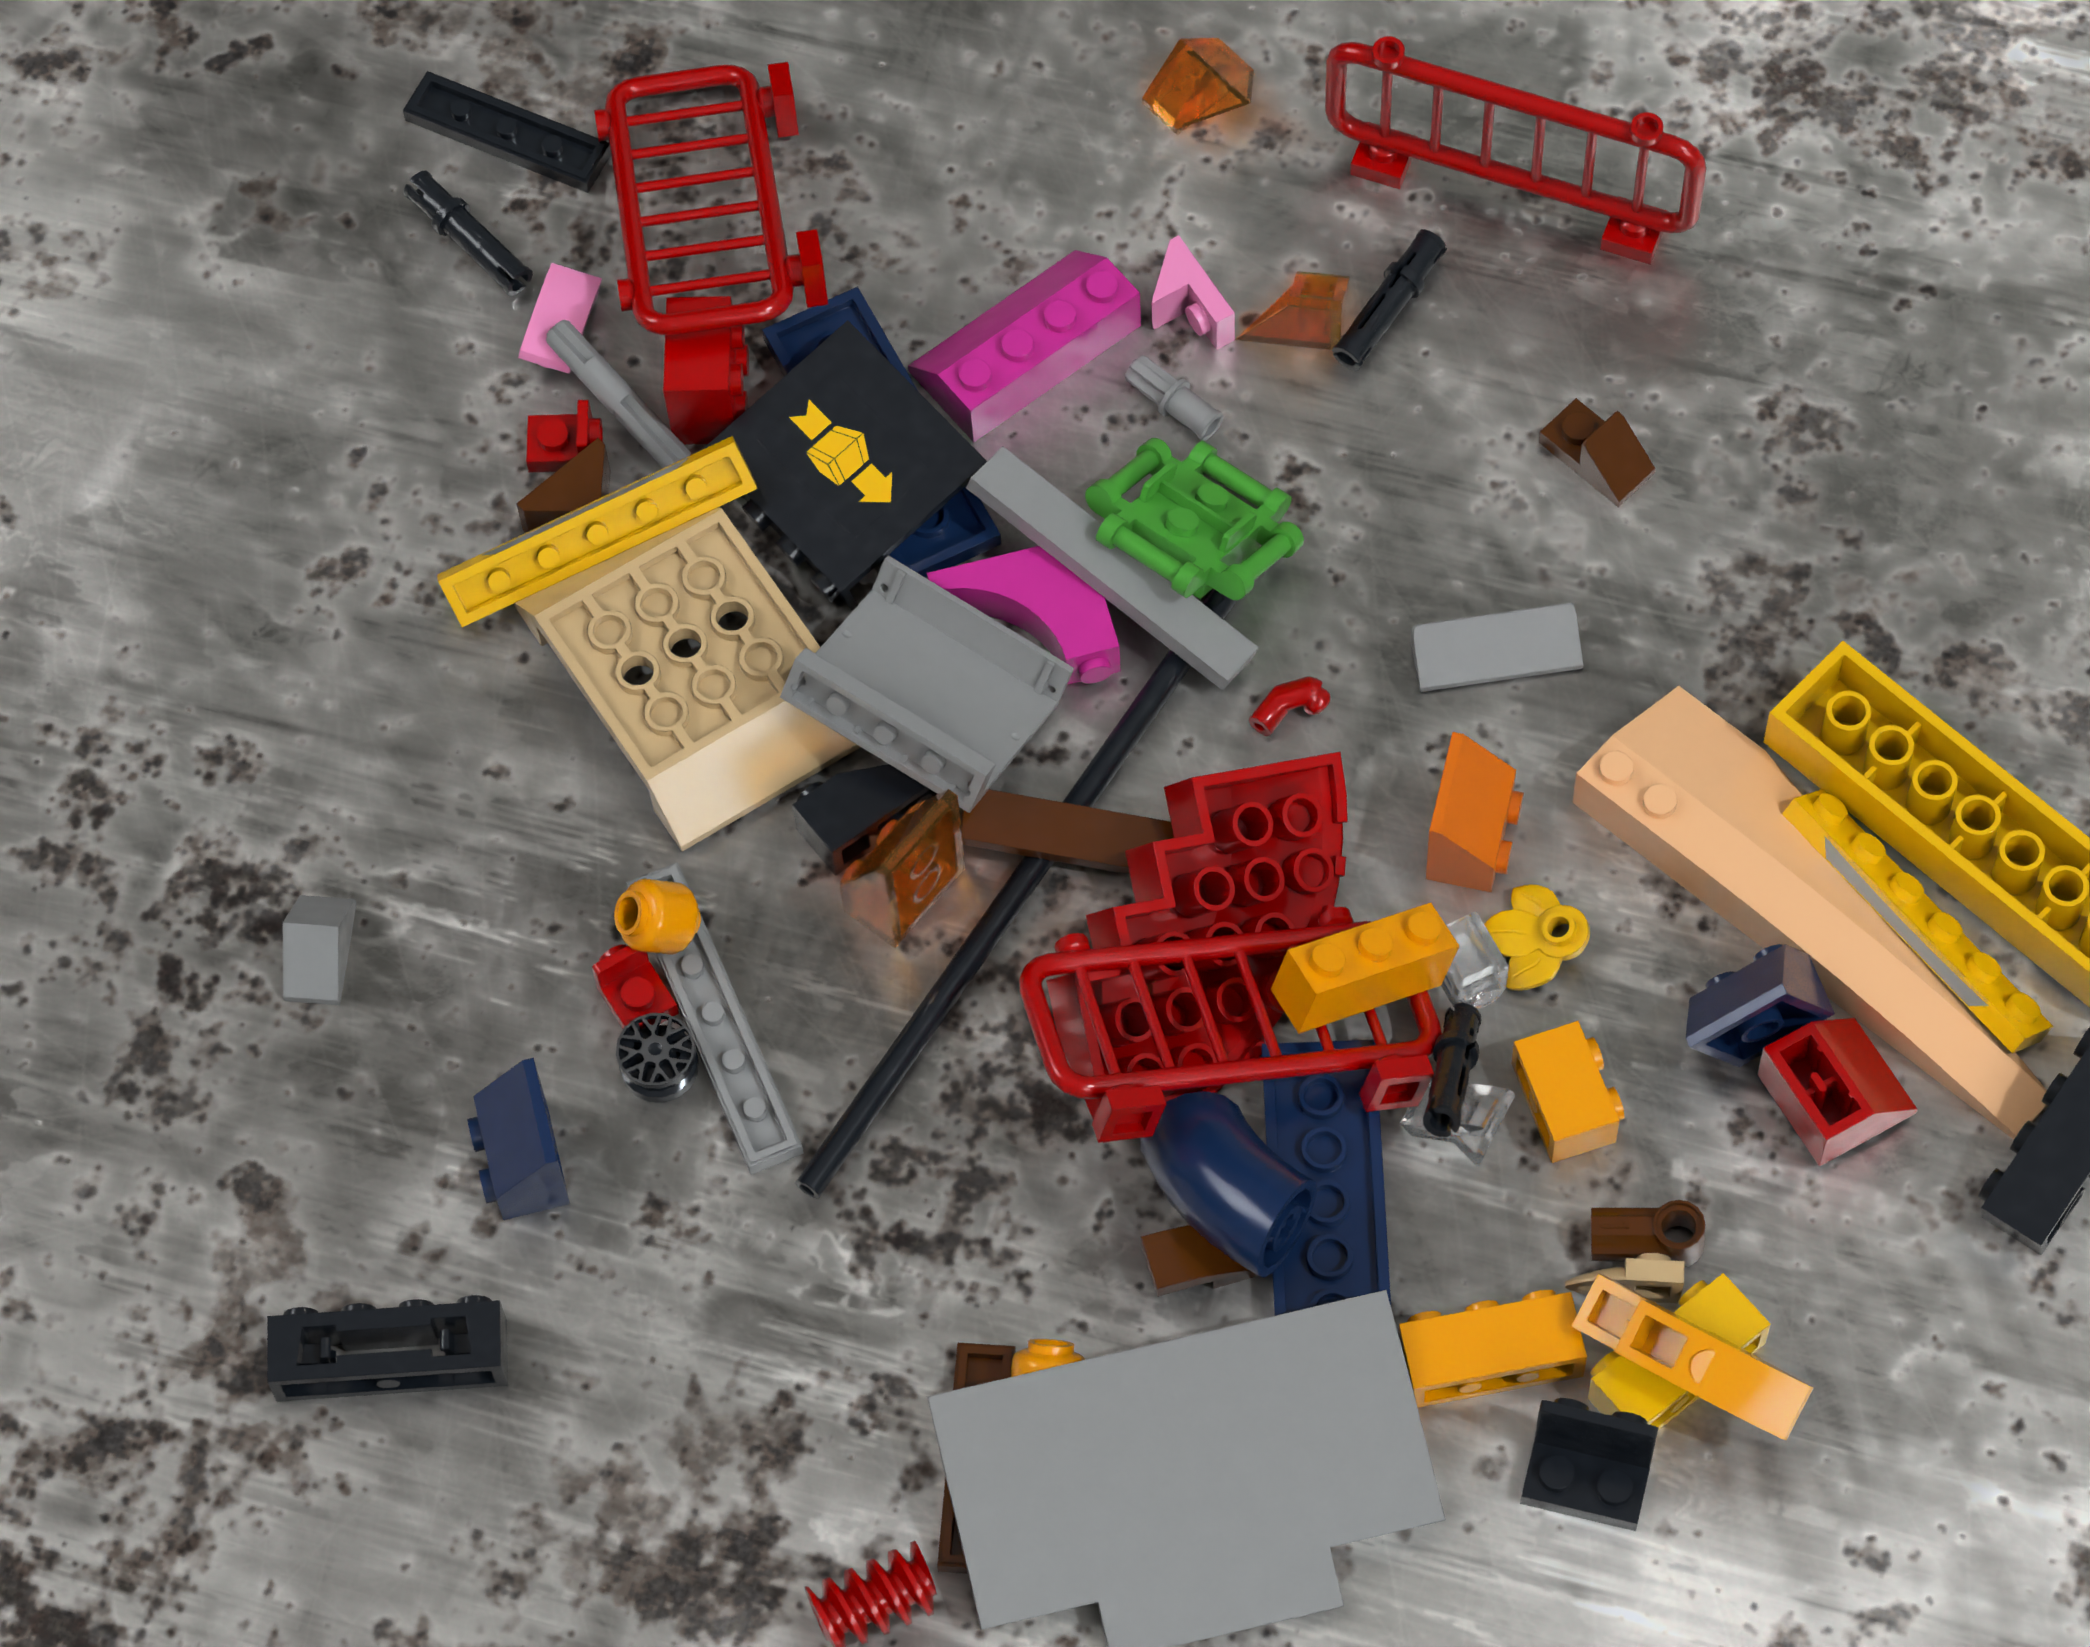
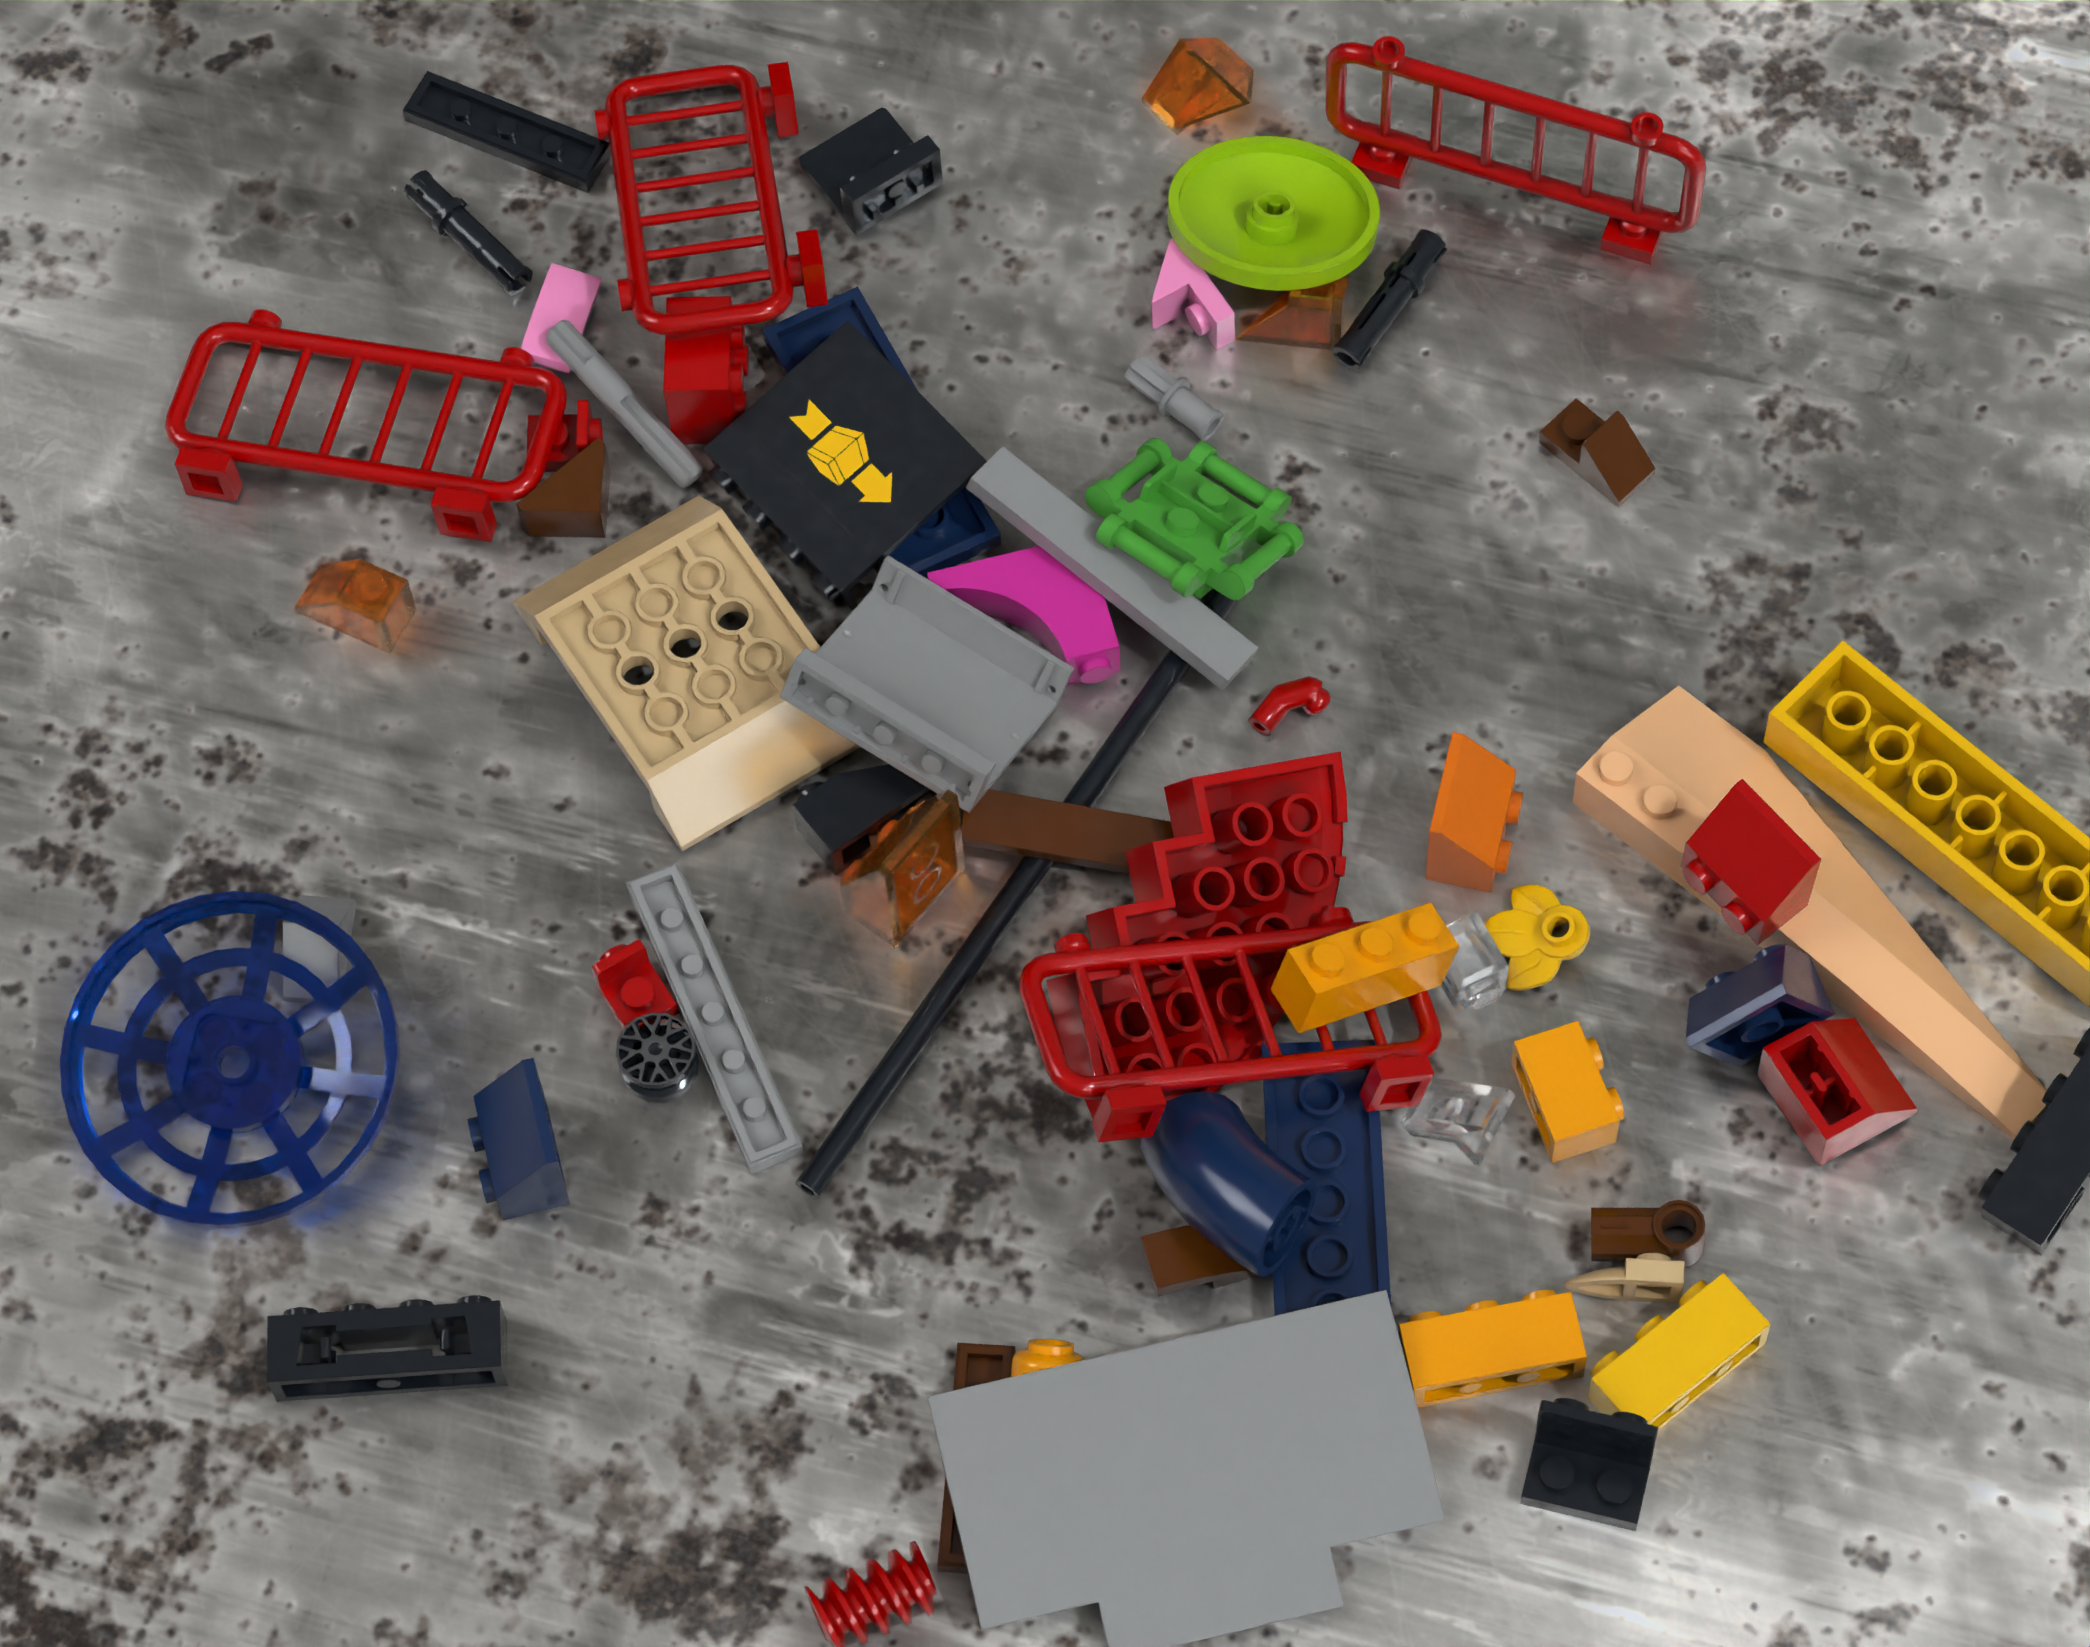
yellow plate [437,436,757,628] -> none
light orange head [614,879,701,955] -> none
dark pink slope [908,250,1141,443] -> none
light grey slope [1411,603,1583,692] -> none
black pin [1423,1003,1482,1137] -> none
light orange slope [1571,1274,1814,1440] -> none
yellow plate [1782,789,2054,1054] -> none
none -> clear blue dish [60,891,400,1228]
none -> red bar [165,309,567,542]
none -> clear orange slope [295,559,417,654]
none -> black bracket [799,108,943,236]
none -> lime dish [1167,136,1380,291]
none -> red slope [1680,779,1821,946]

